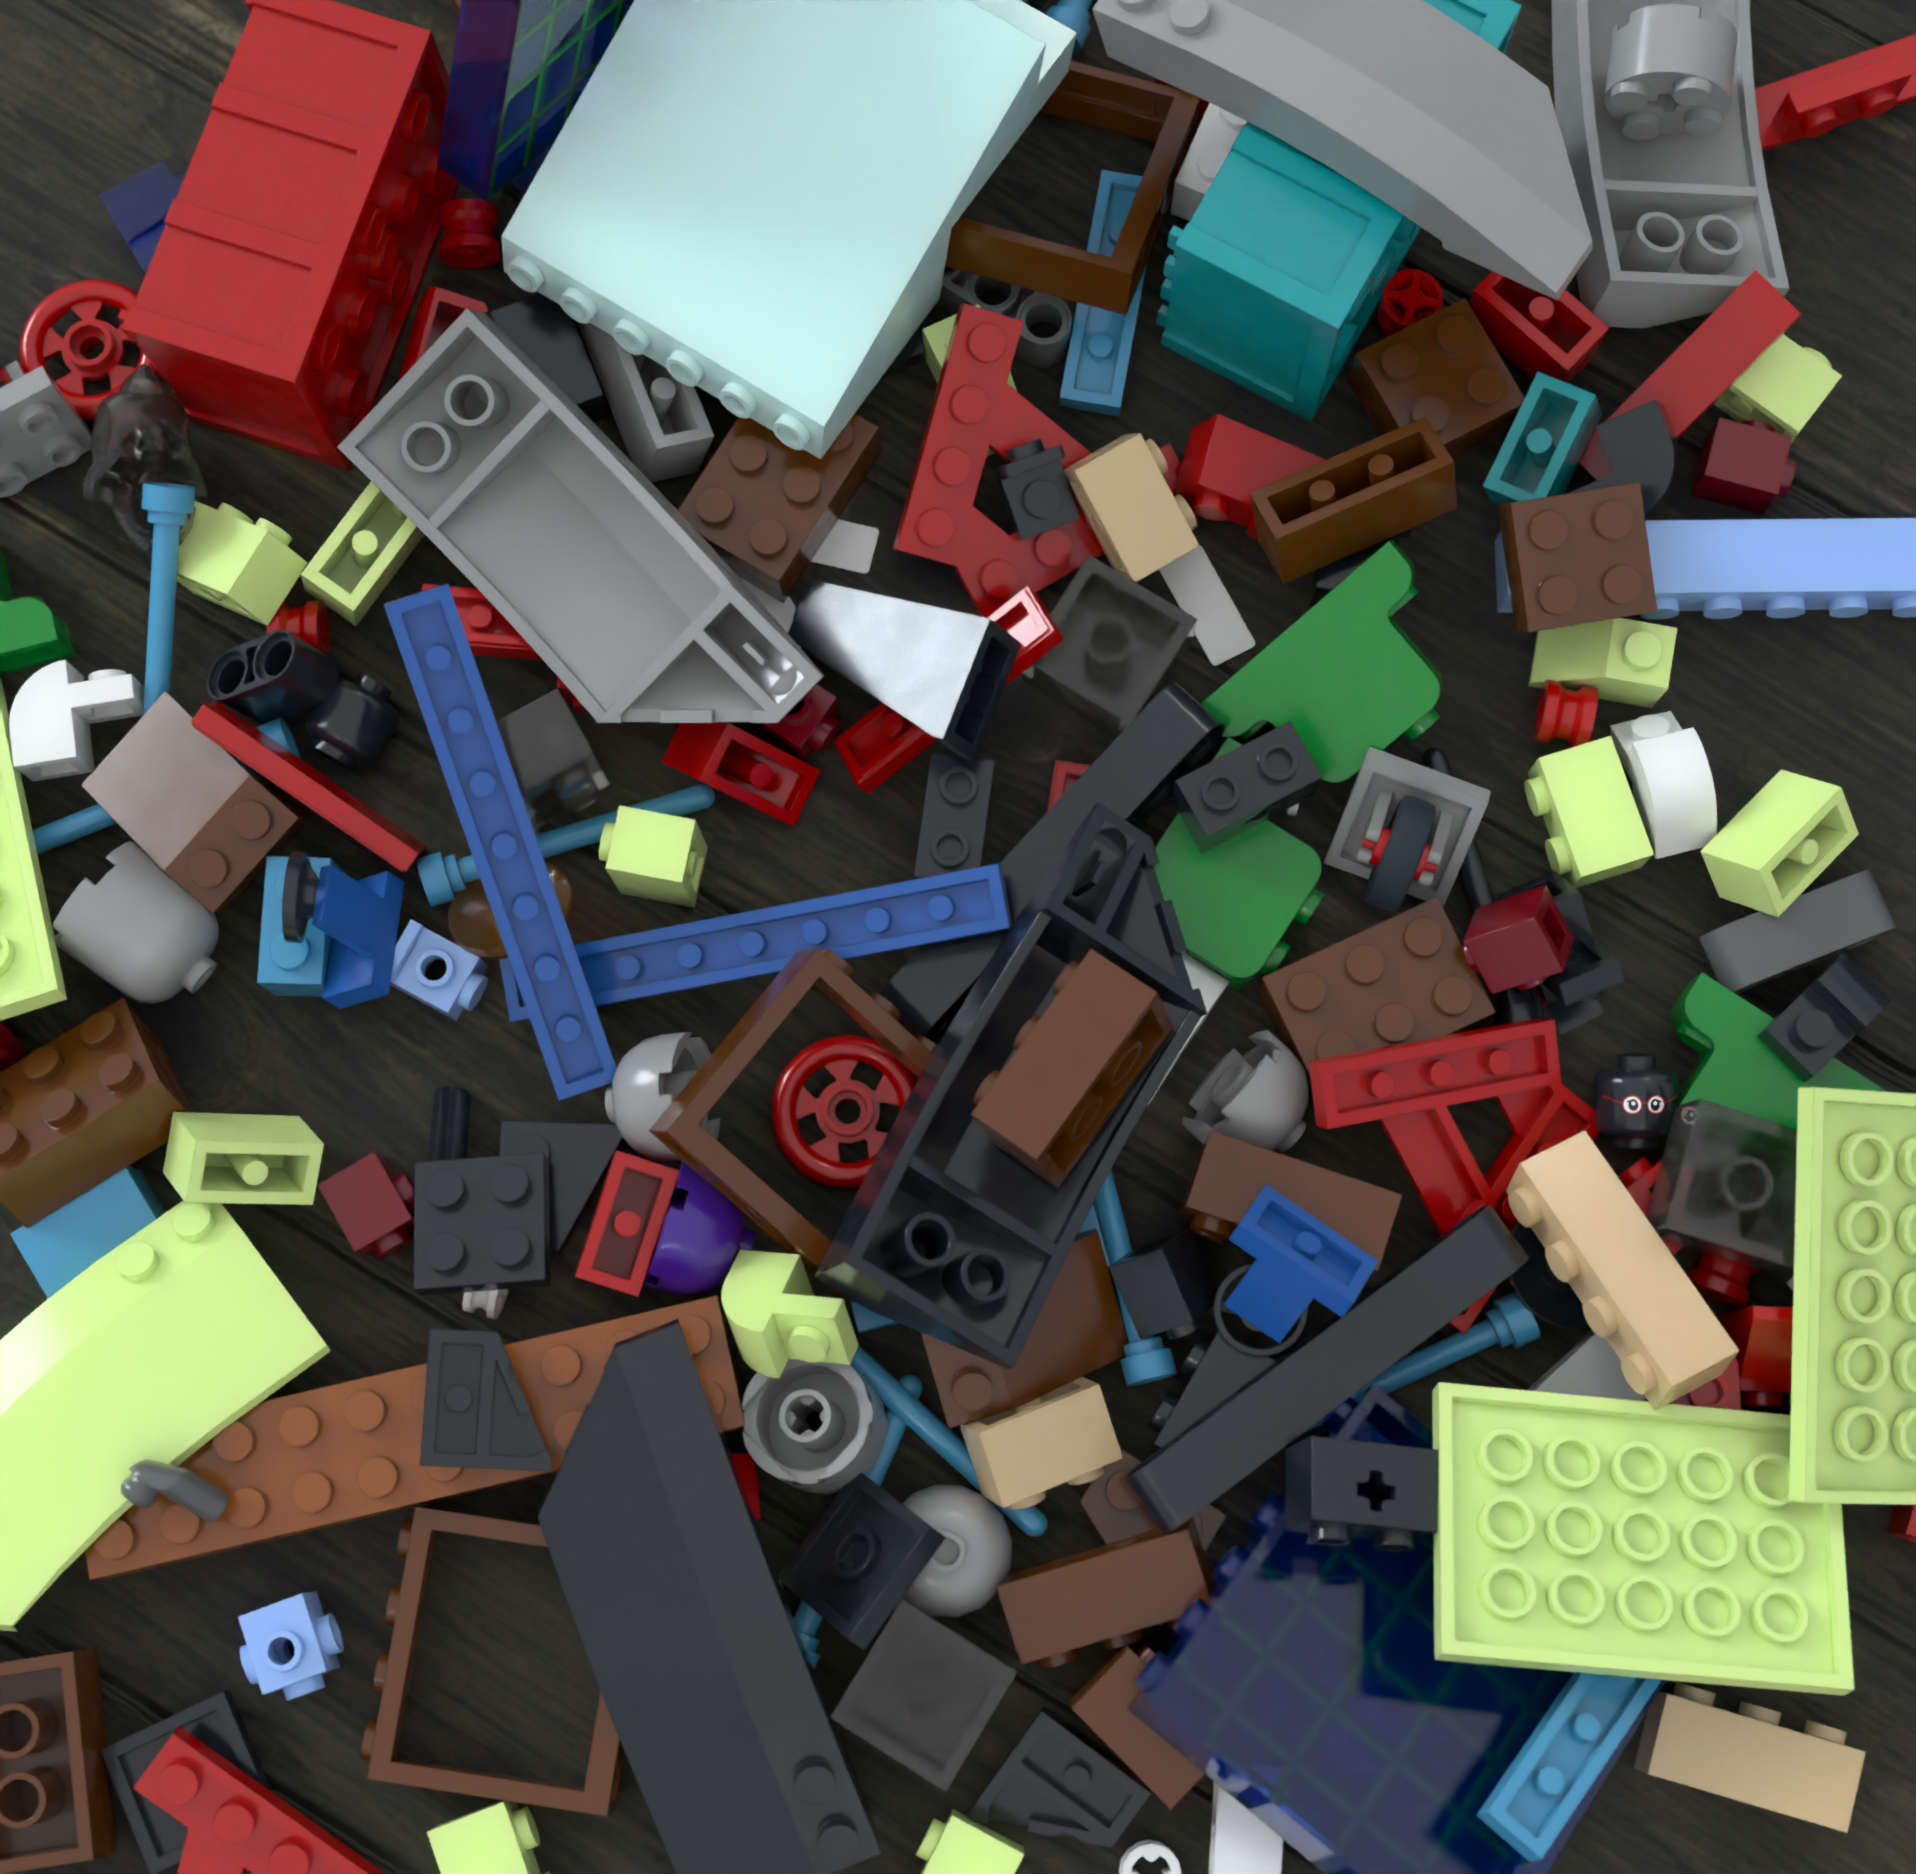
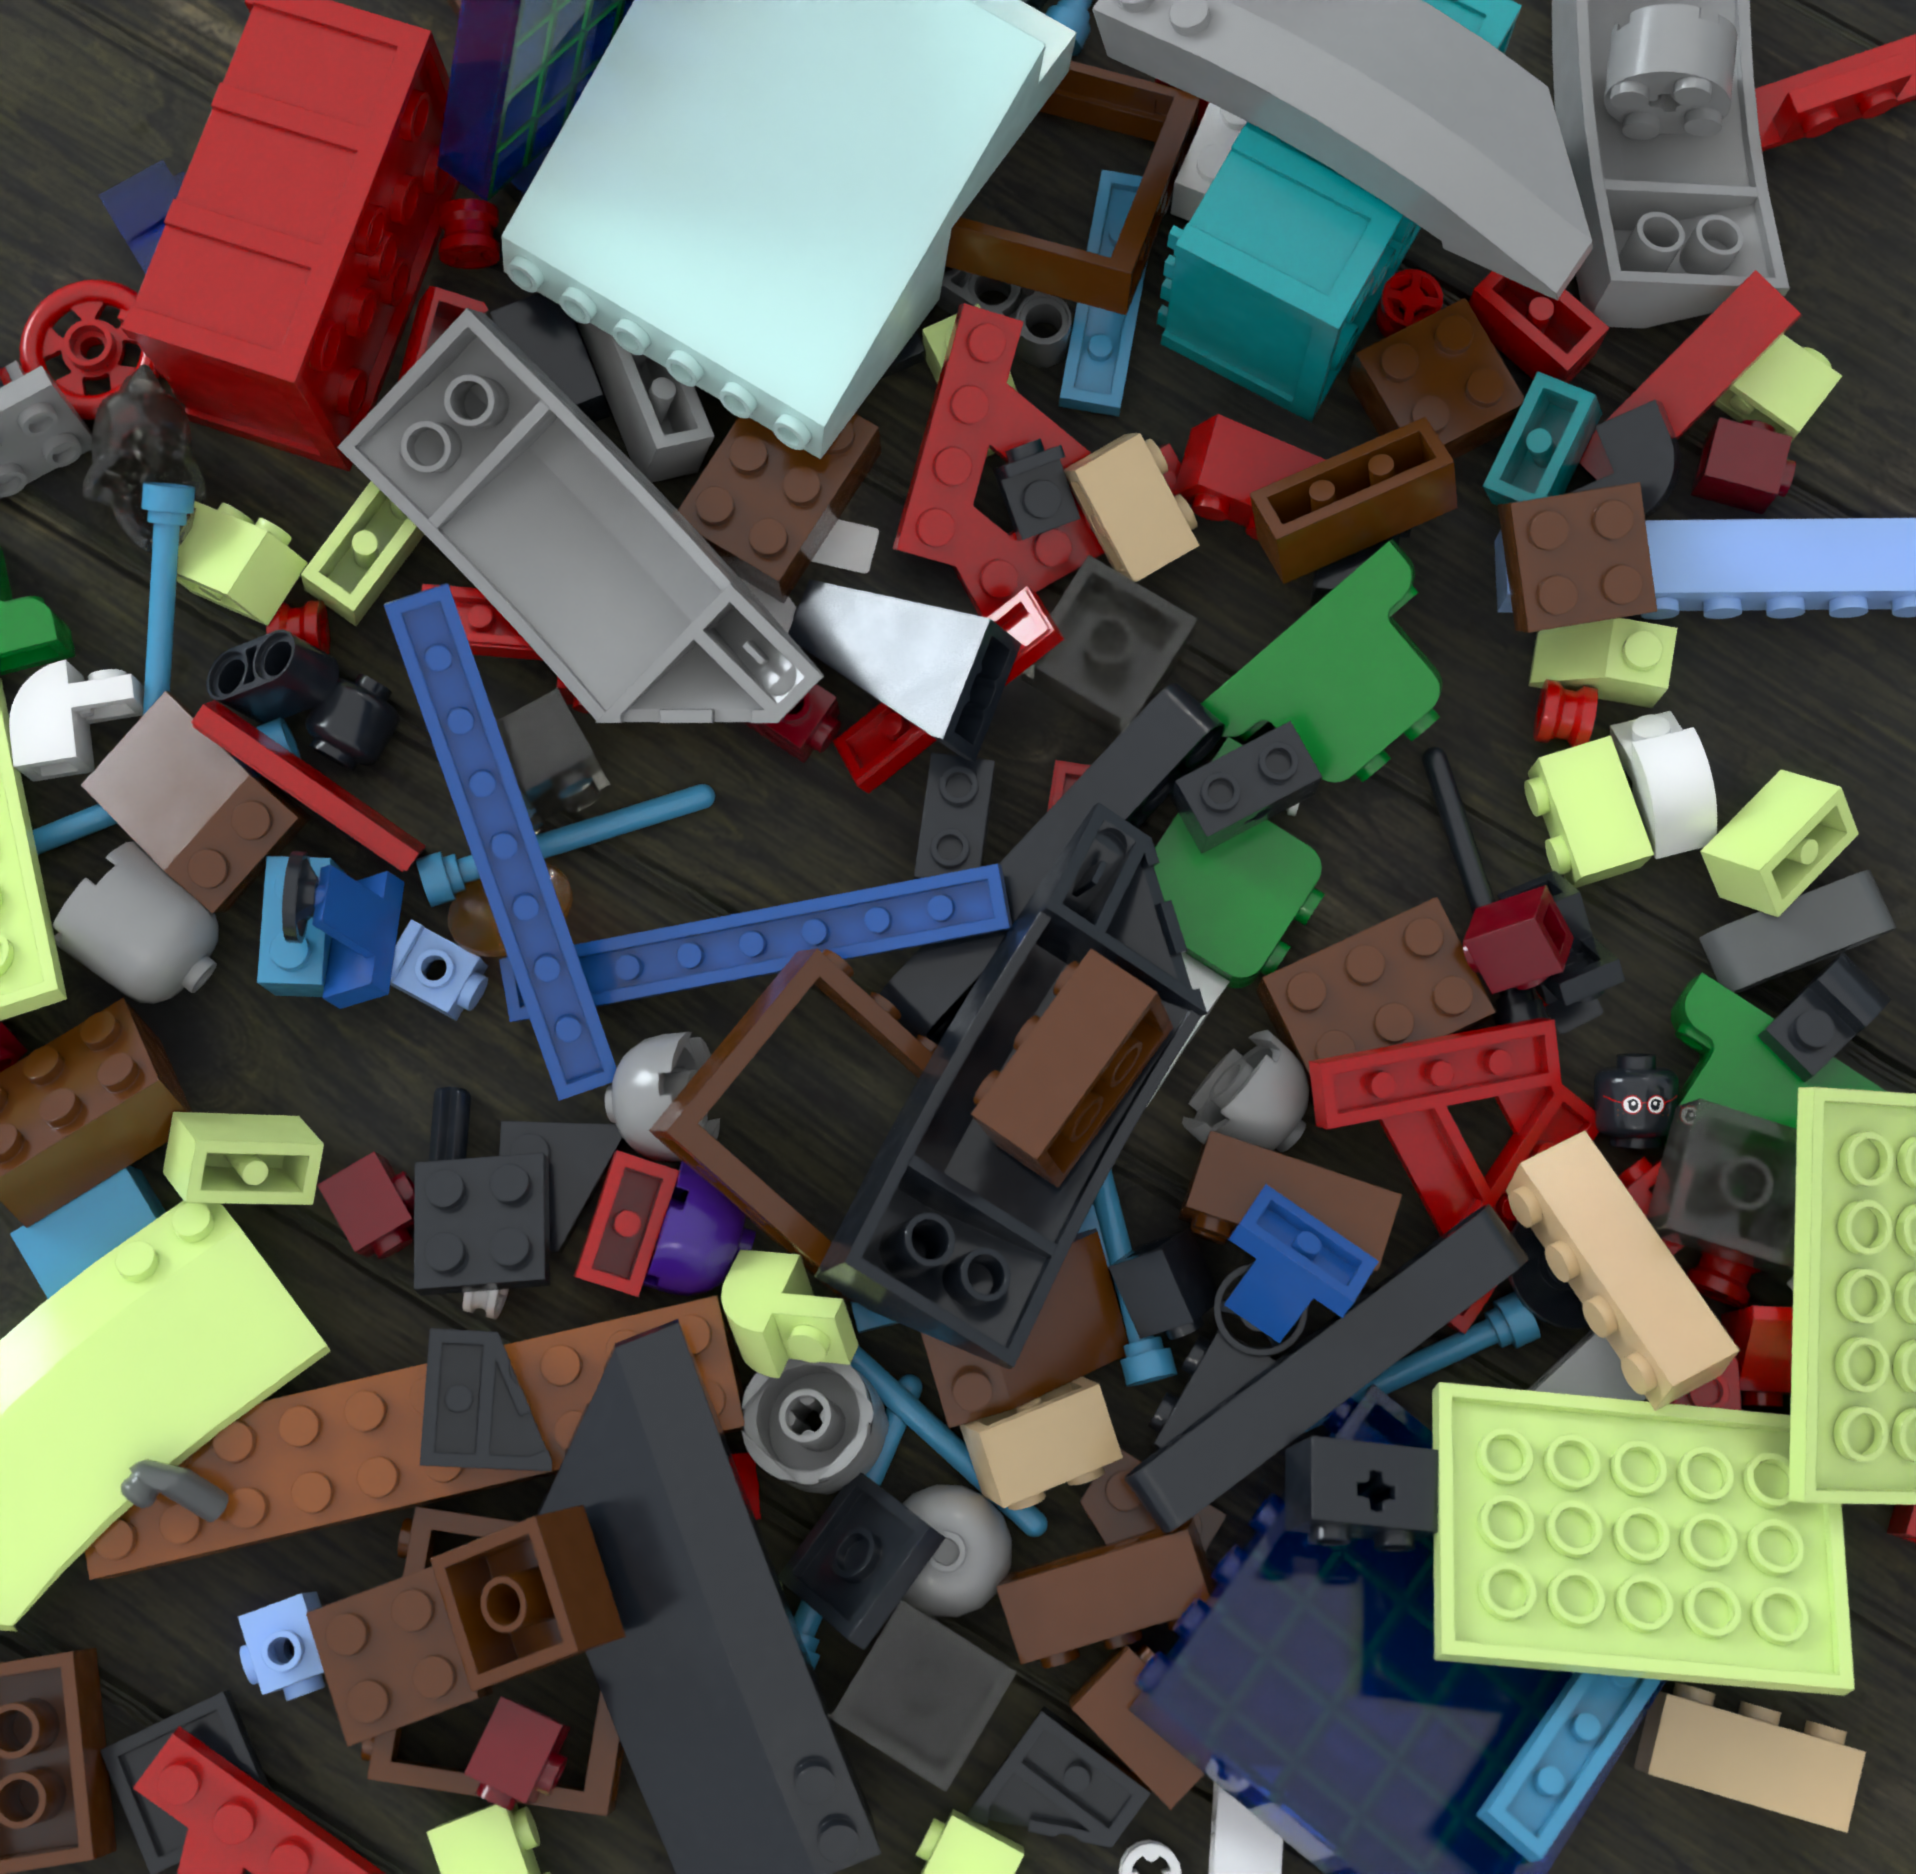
yellowish green brick [599,805,708,908] -> none
red slope [661,722,821,827] -> none
red plate [771,1035,918,1189] -> none
white sticker [1159,545,1255,666] -> none
light grey plate [1324,746,1491,912] -> none
none -> reddish brown brick [306,1566,493,1747]
none -> reddish brown brick [430,1505,626,1692]
none -> dark red brick [464,1696,571,1811]

